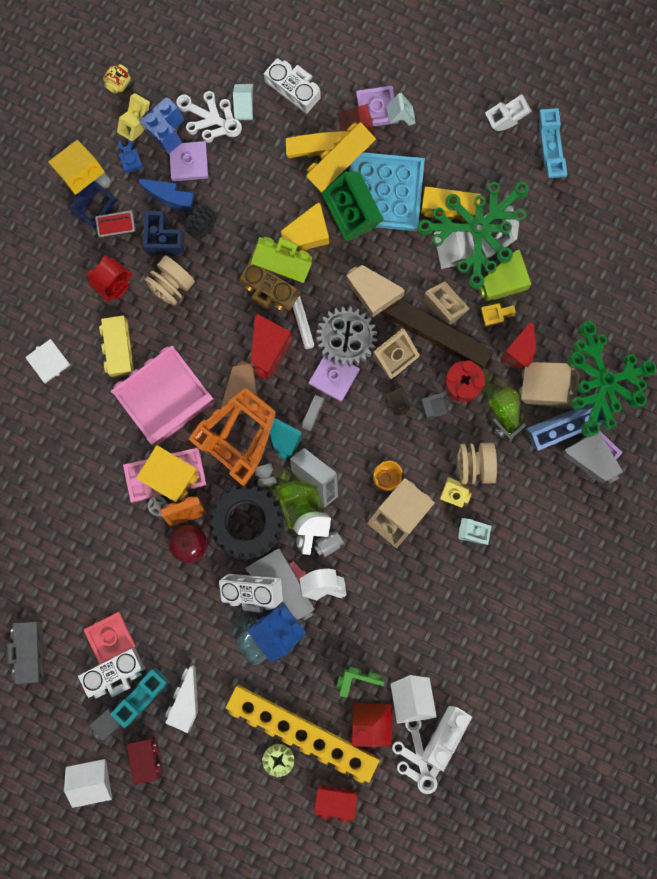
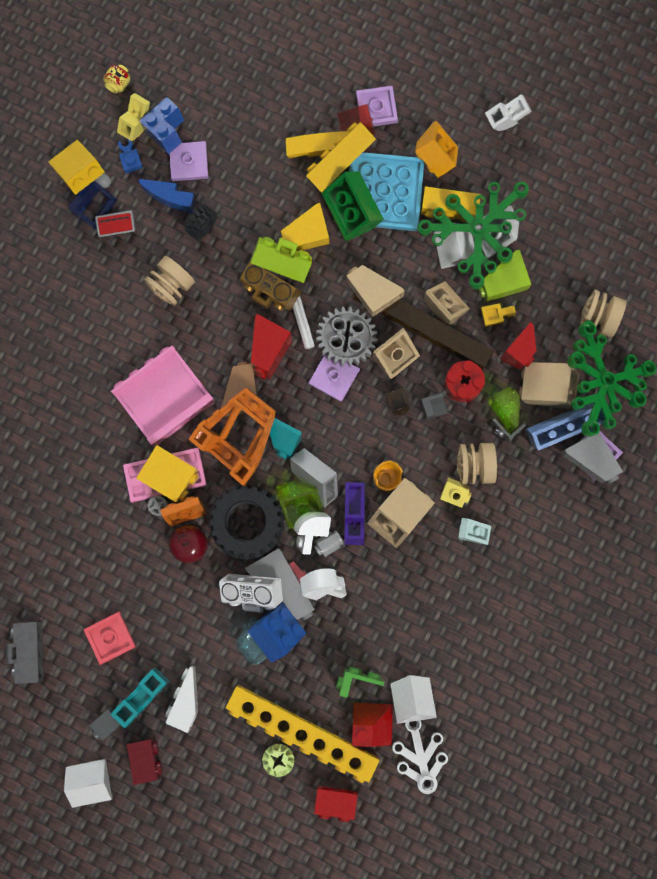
white piece [25,339,70,384] -> none
white piece [78,648,145,699] -> none
red brick [87,256,132,302] -> none
light yellow brick [99,316,134,378] -> none
dark blue brick [143,211,185,255] -> none
white plant [176,91,242,143] -> none
light aqua slope [233,84,253,120] -> none
light grey wheel [254,464,277,488] -> none
white piece [264,58,320,114] -> none
light grey beam [302,395,324,431] -> none
light aqua slope [387,93,416,125] -> none
white piece [420,706,472,772] -> none
medium azure slope [540,108,567,178] -> none
none -> dark purple slope [344,482,365,545]
none -> light orange slope [415,121,458,178]
none -> tan wheel [580,289,627,338]

